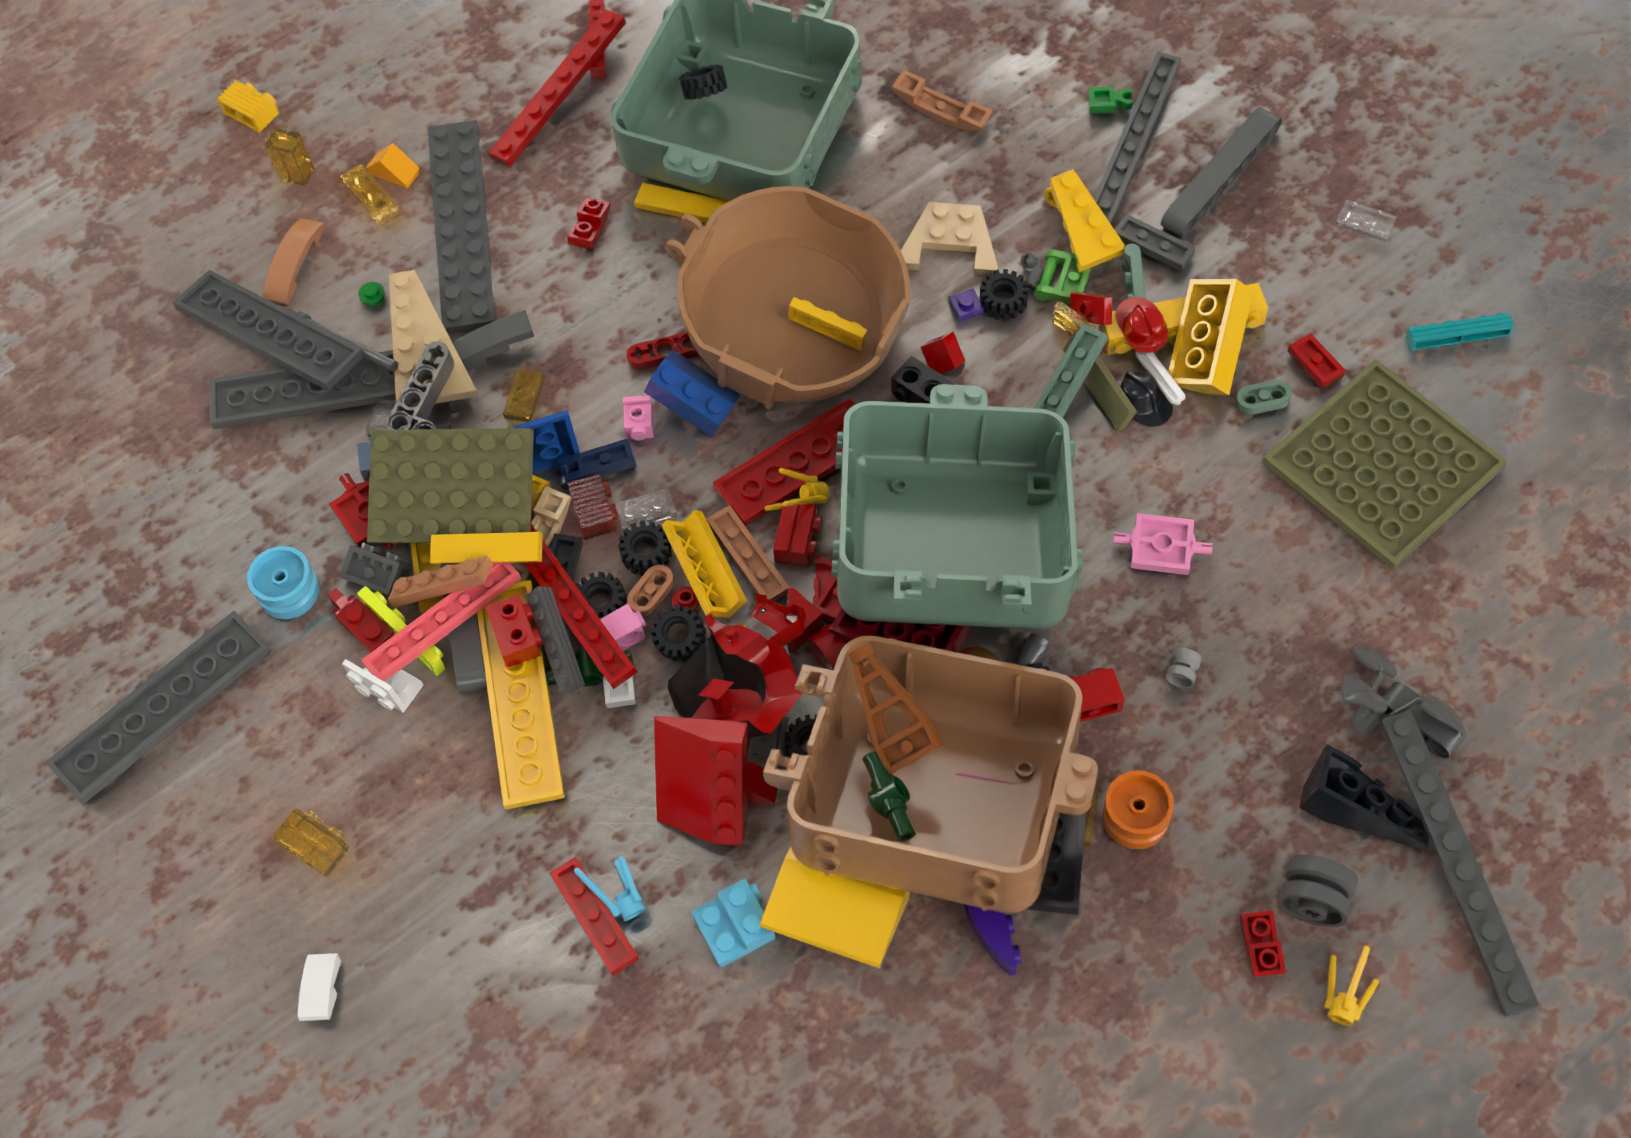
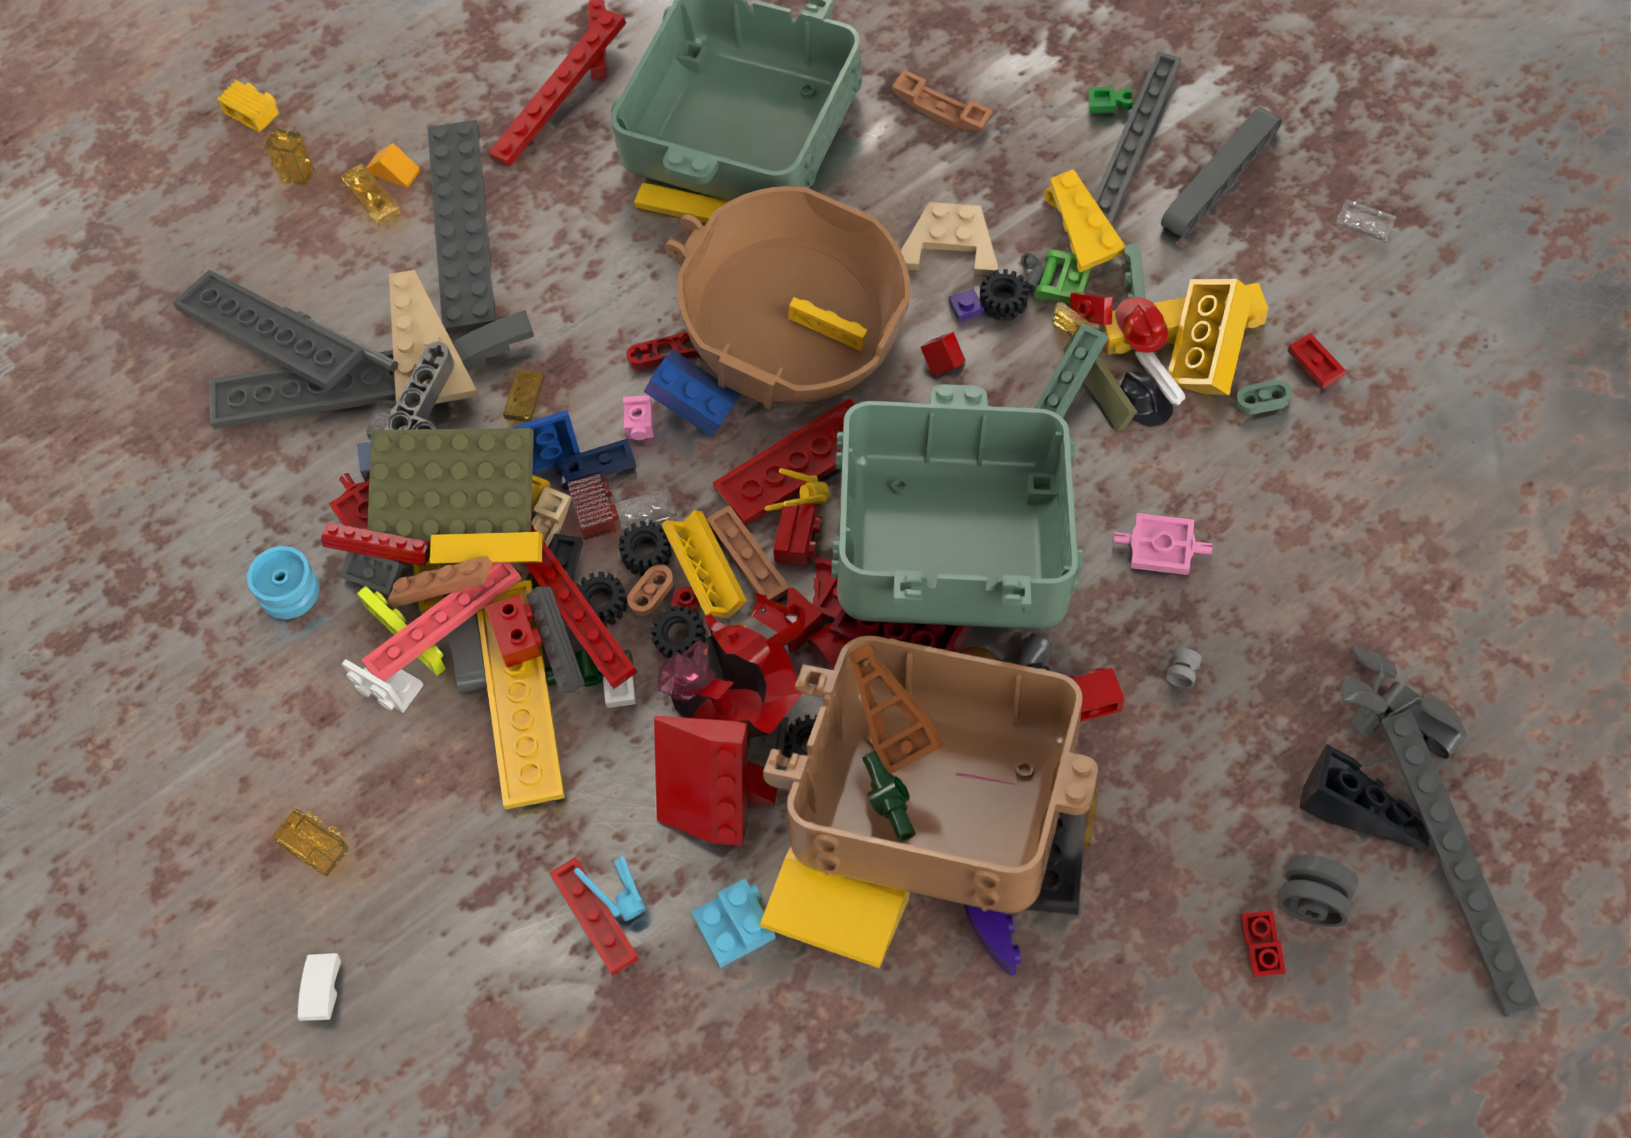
dark grey plate [45,611,271,805] -> none
nougat slope [263,218,326,307] -> none
red hinge [327,588,395,653] -> none
green plate [358,282,385,307] -> none
red slope [567,197,610,249] -> none
bright pink brick [600,604,646,651] -> none
black tyre [679,65,728,100] -> none
black brick [891,356,955,404] -> none
orange wheel [1102,771,1174,849] -> none
dark grey plate [1114,214,1196,272] -> none
olive plate [1262,359,1508,570] -> none
yellow plant [1324,945,1379,1026] -> none
teal piece [1405,313,1515,351] -> none
none -> red piece [321,522,430,566]
none -> clear pink brick [657,640,716,701]

